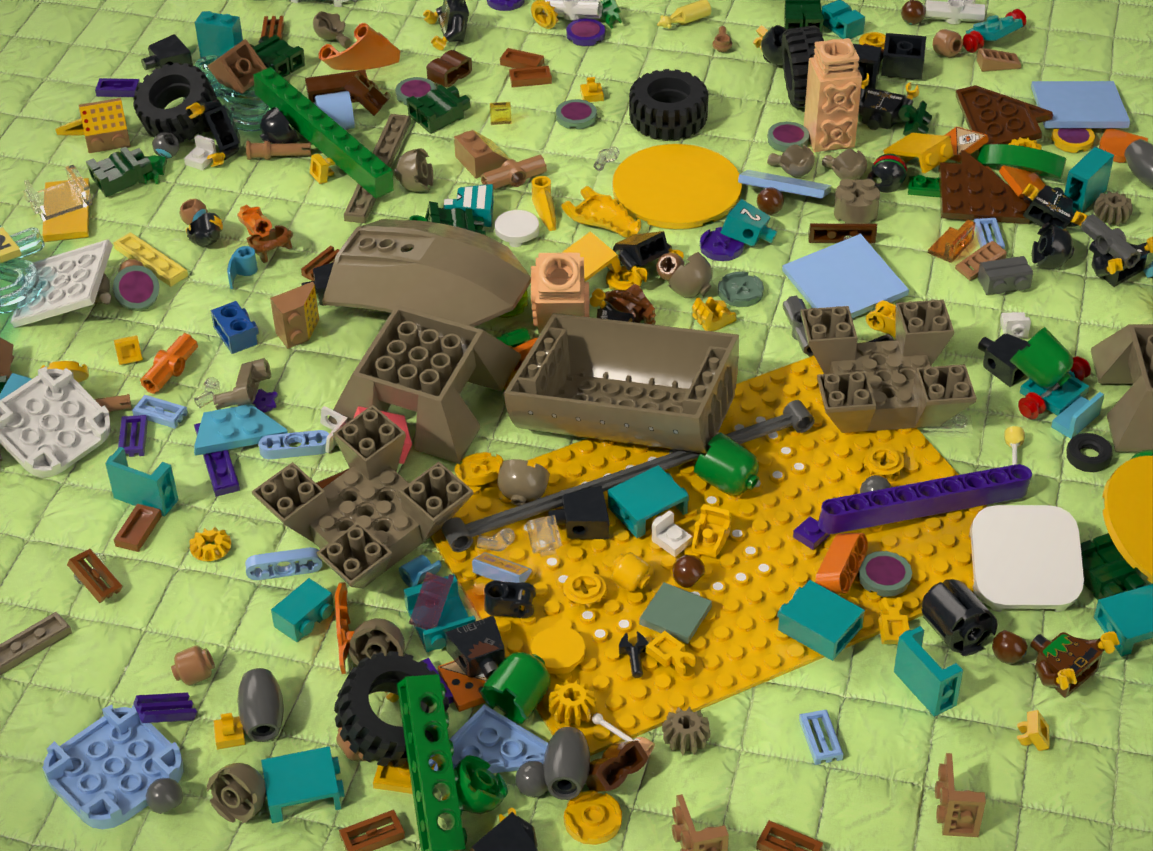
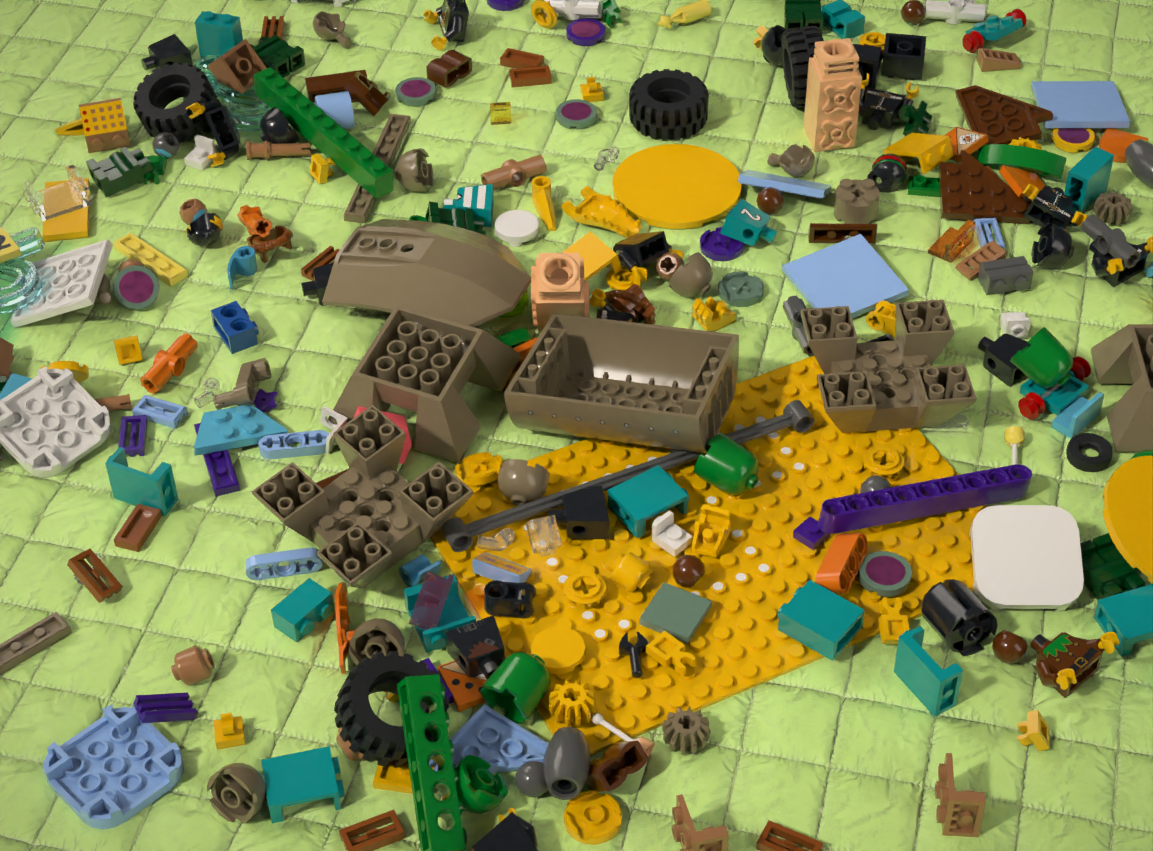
dark purple tile [95,78,140,97] -> none
dark grey piece [145,778,183,814] -> none
yellow gear [190,527,231,561] -> none
dark grey piece [237,668,284,742] -> none
medium nougat slope [270,282,319,349] -> none
orange panel [318,23,401,70] -> none
dark green hips [406,85,471,134] -> none
medium nougat slope [454,130,510,179] -> none
medium nougat plate [713,26,732,52] -> none
tile [767,121,809,152] -> none
light blue tile [799,709,843,765] -> none
dark tan hair [822,149,867,180] -> none
medium nougat head [933,29,963,57] -> none

